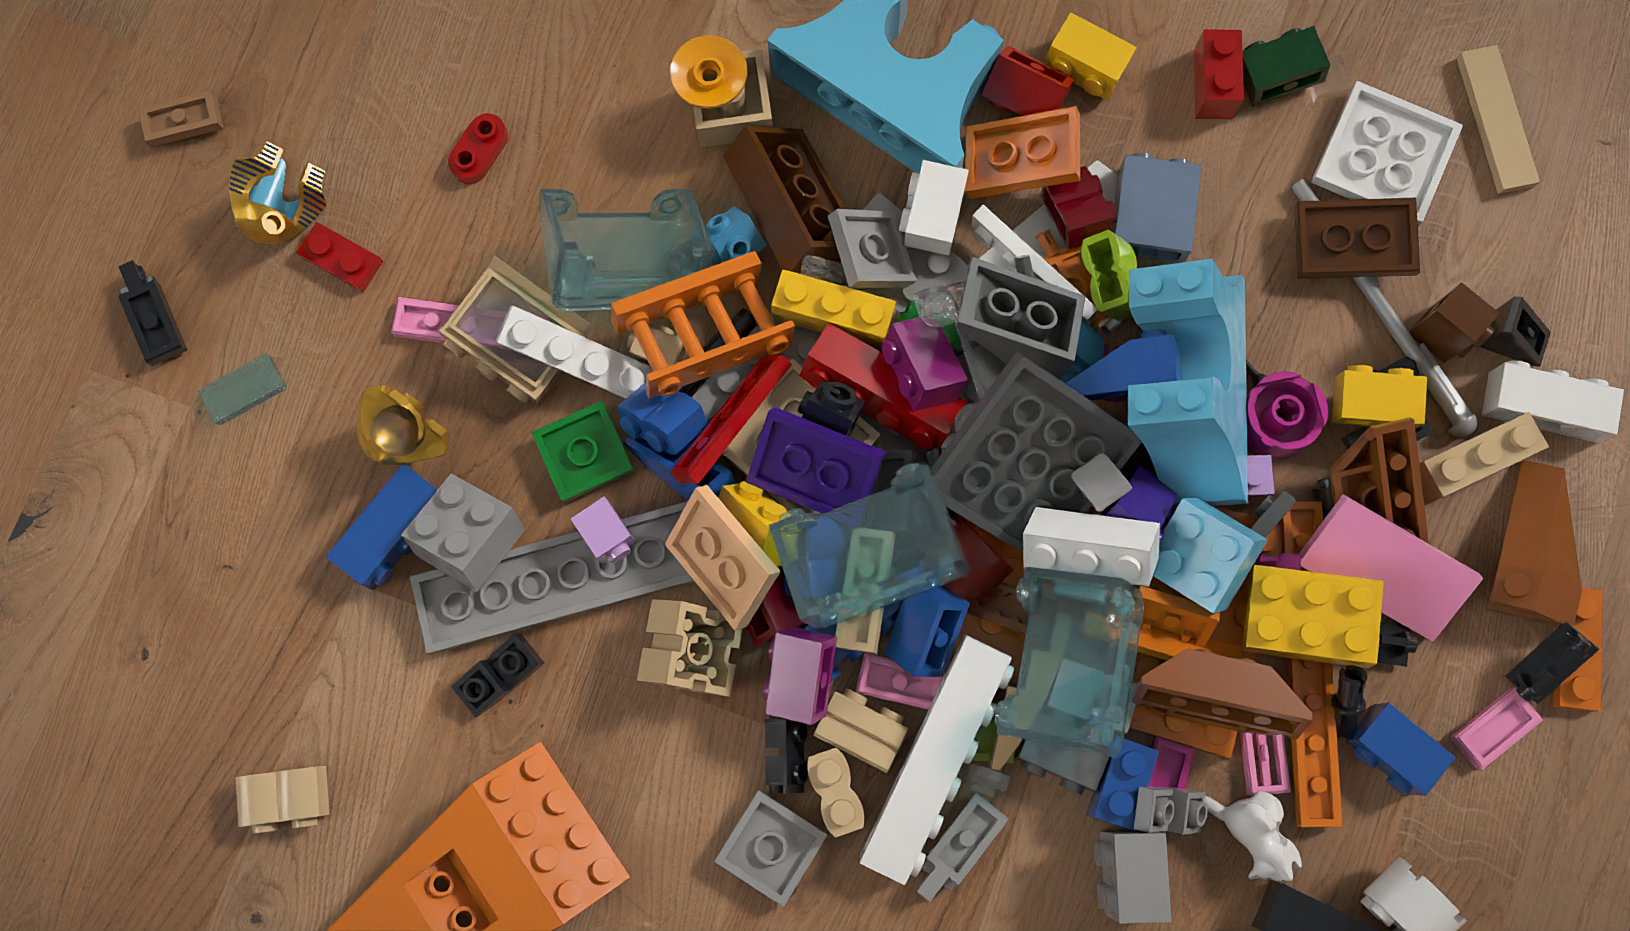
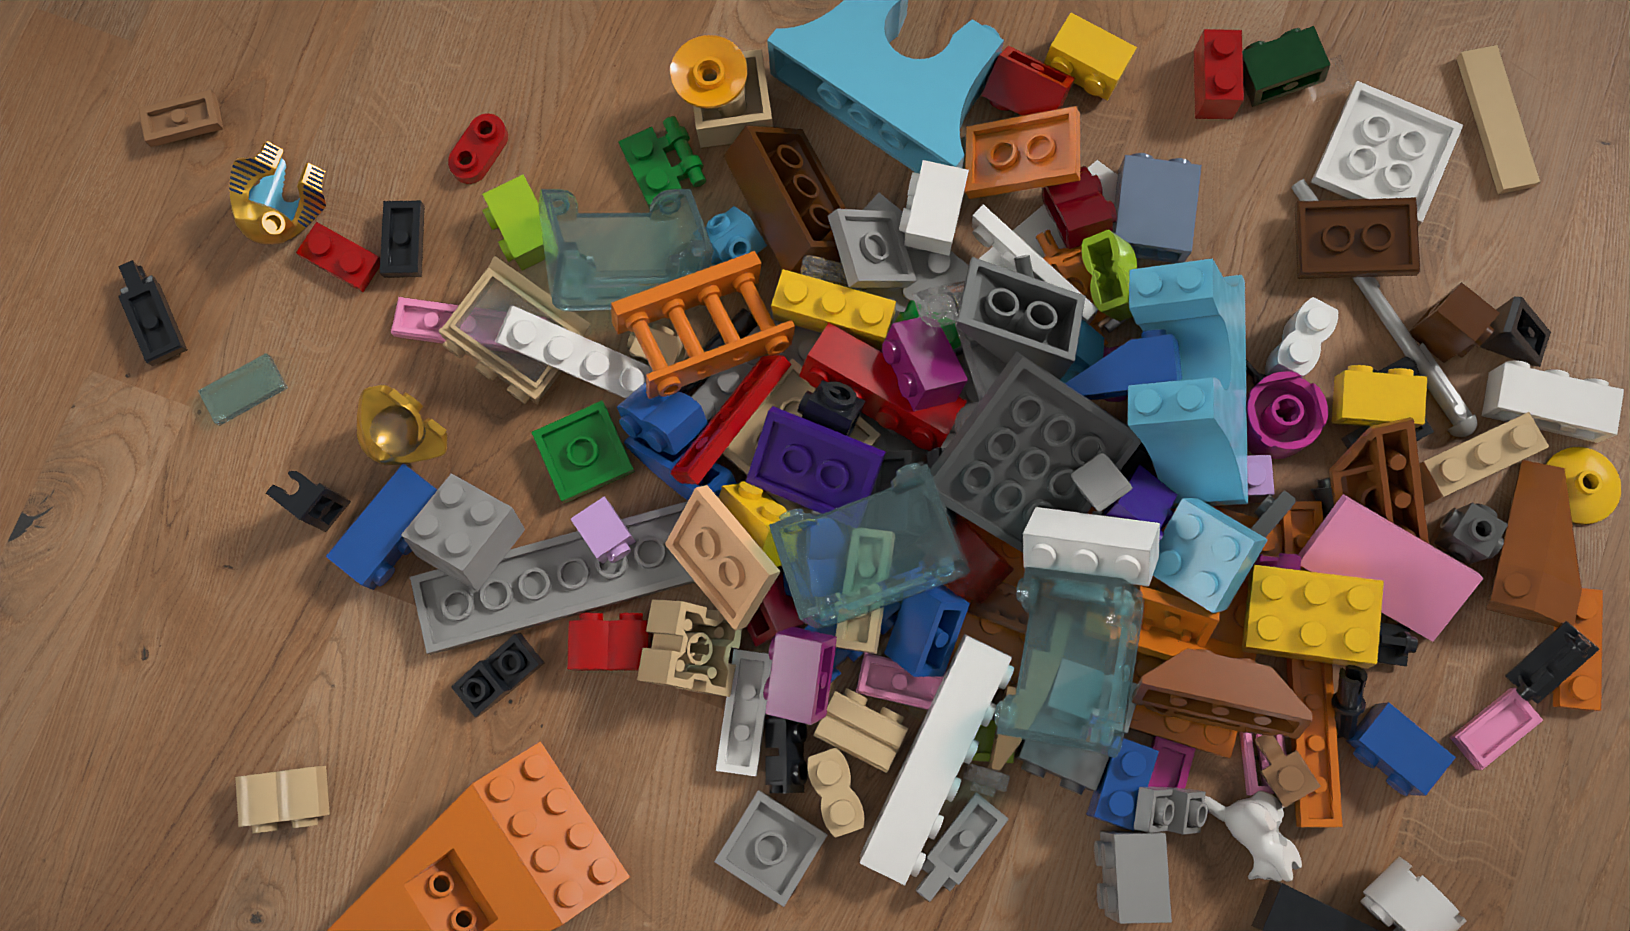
none -> black hinge [266,471,351,532]
none -> black plate [380,200,425,278]
none -> lime brick [482,174,562,271]
none -> red brick [567,613,653,671]
none -> green plate [618,116,707,210]
none -> white plate [716,649,772,776]
none -> medium nougat plate [1254,735,1321,808]
none -> white brick [1265,297,1338,378]
none -> dark grey brick [1434,502,1508,565]
none -> yellow dish [1546,447,1621,525]

